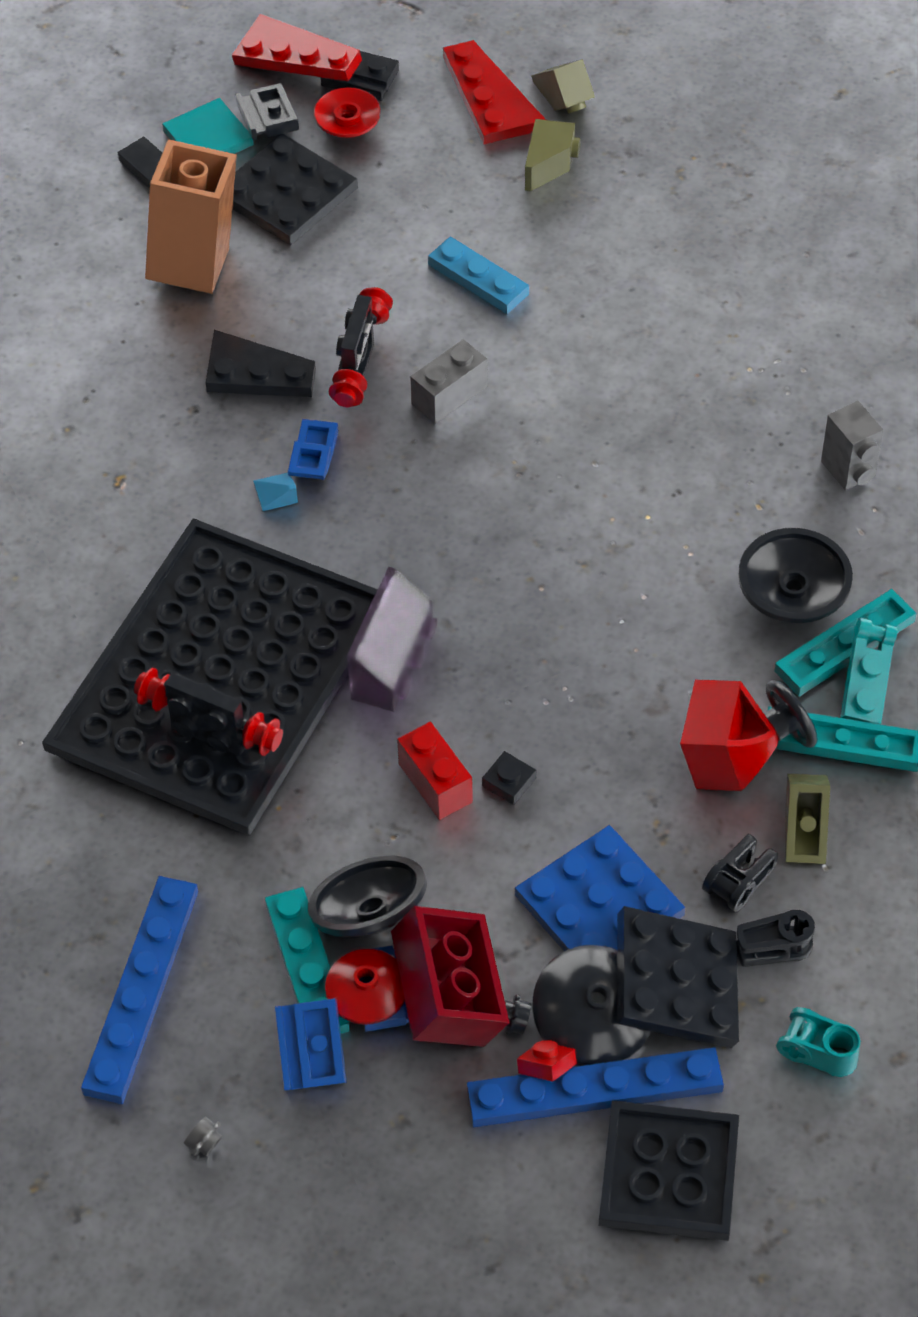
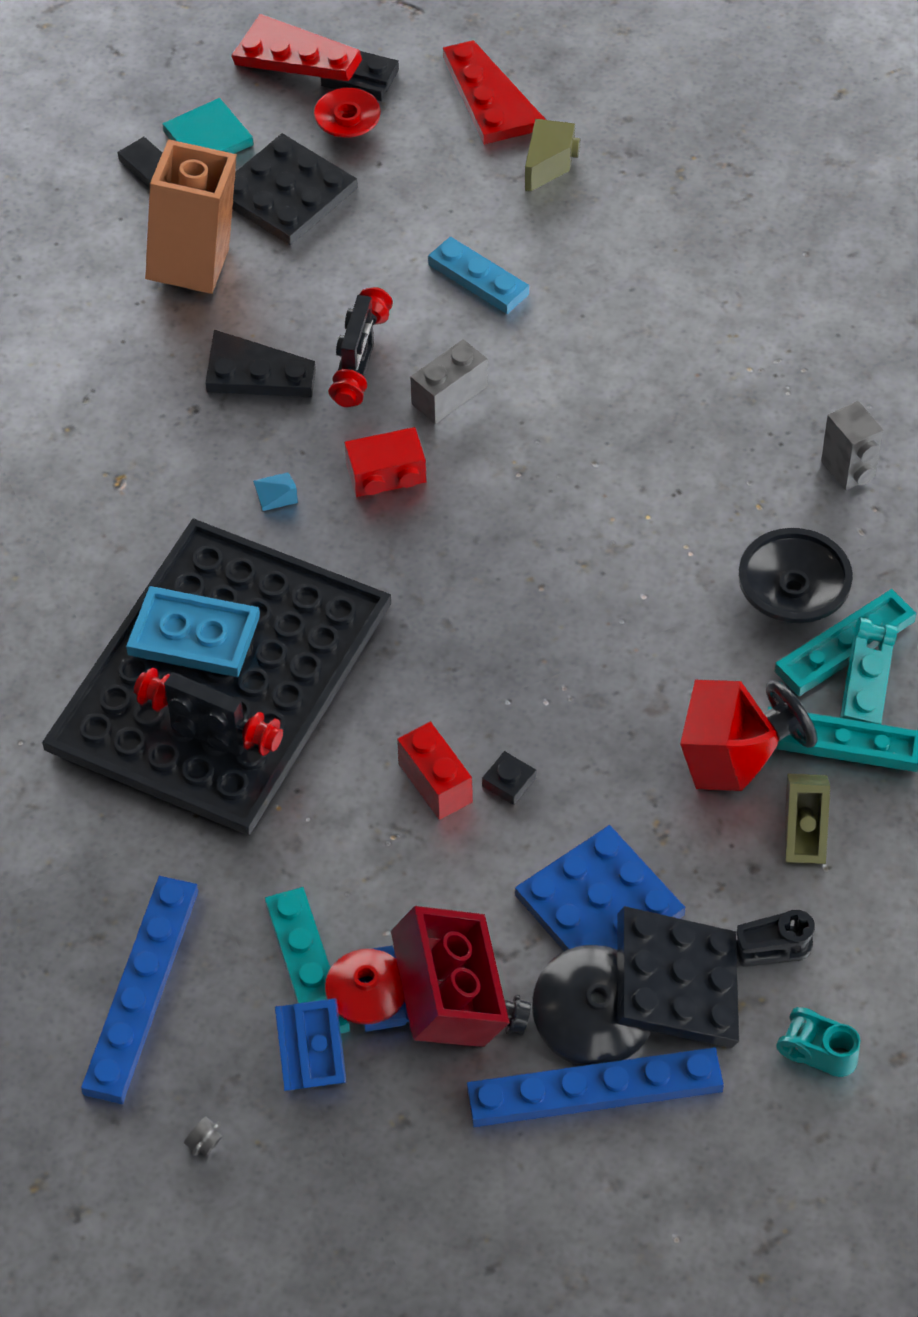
plate [235,83,299,141] -> none
blue slope [288,419,339,480] -> none
black dish [308,856,427,938] -> none
slope [347,567,437,712] -> none
red plate [517,1040,577,1081] -> none
slope [531,59,595,114] -> none
black plate [599,1101,739,1241] -> none
black piece [702,833,778,912] -> none
none -> dark azure plate [126,586,260,677]
none -> red brick [344,427,427,497]

